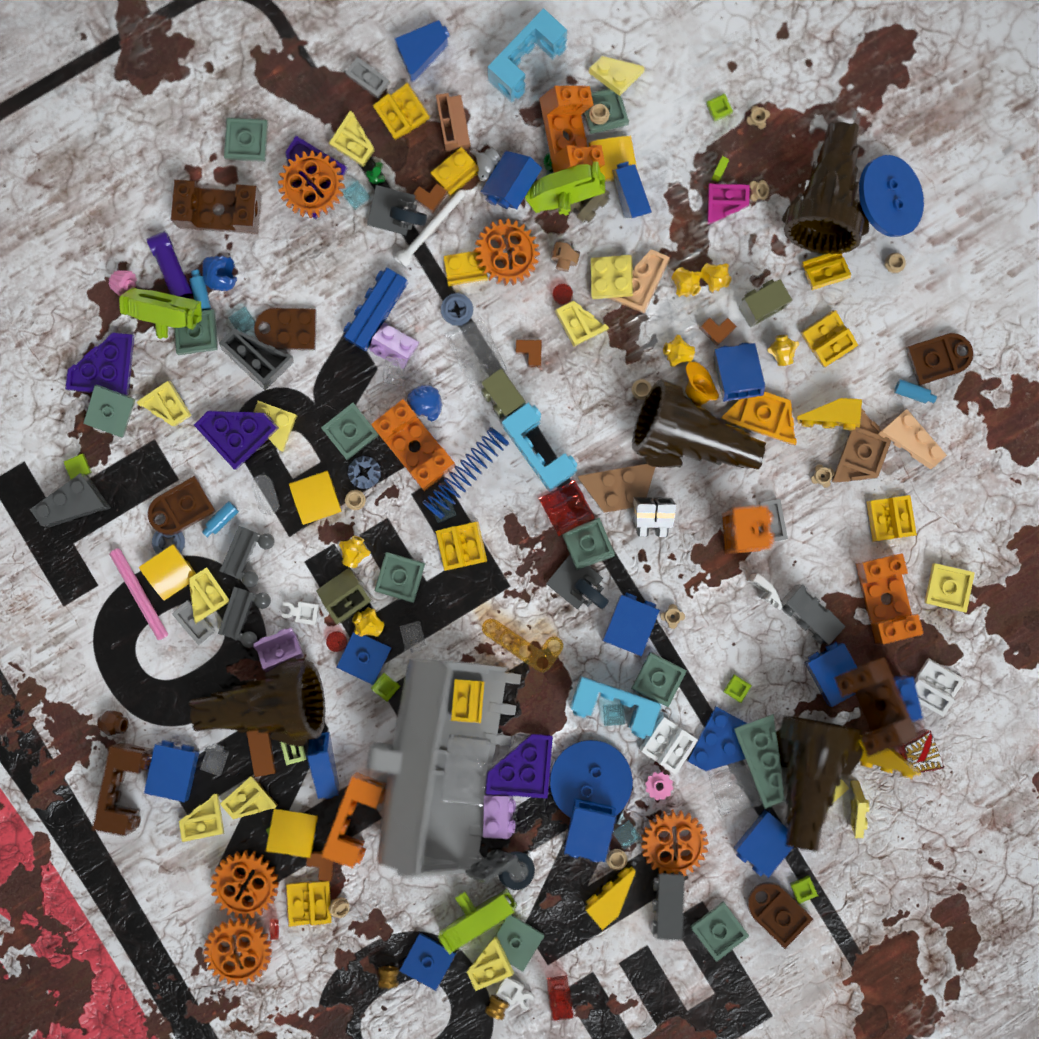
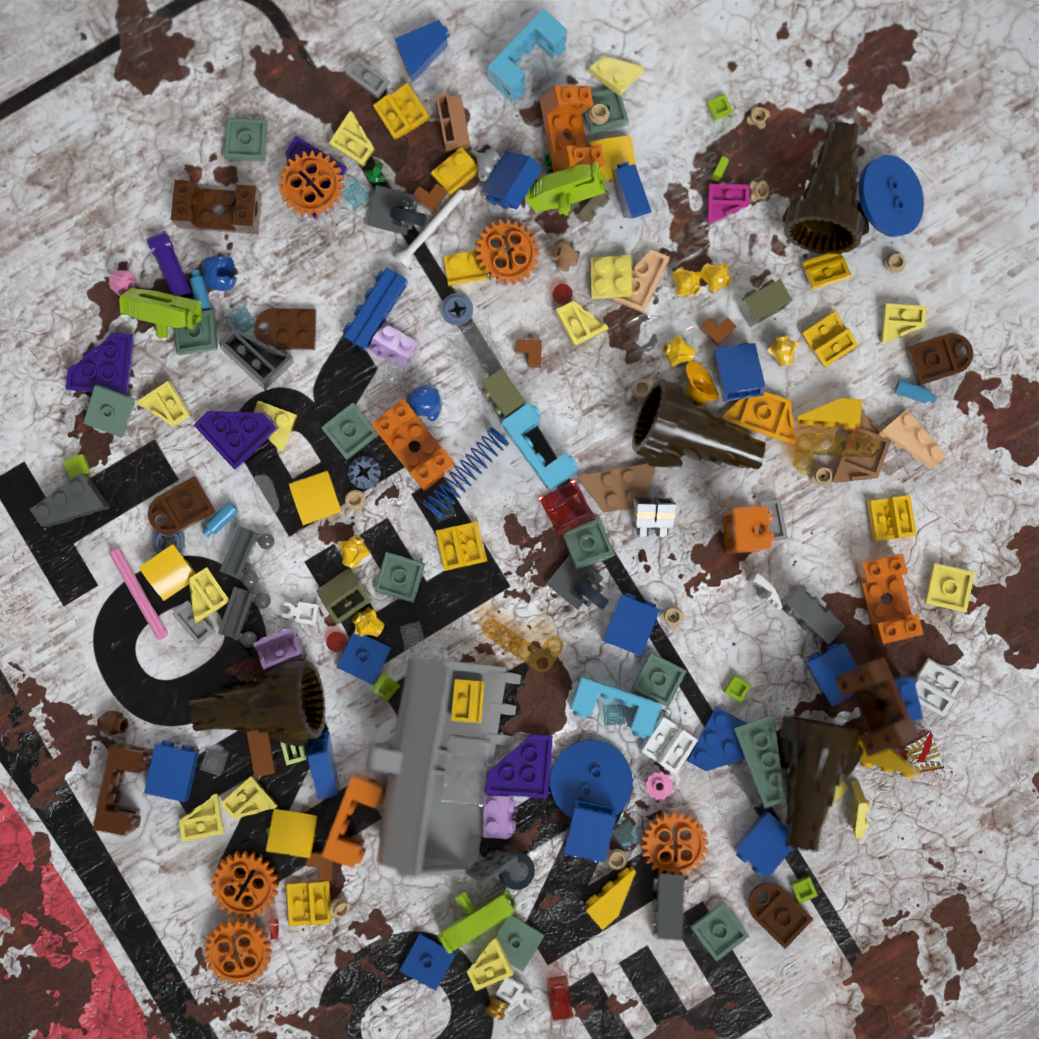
pearl gold wheel [378,966,399,988] -> none
none -> clear yellow beam [794,433,878,475]
none -> light yellow wing [881,303,927,343]

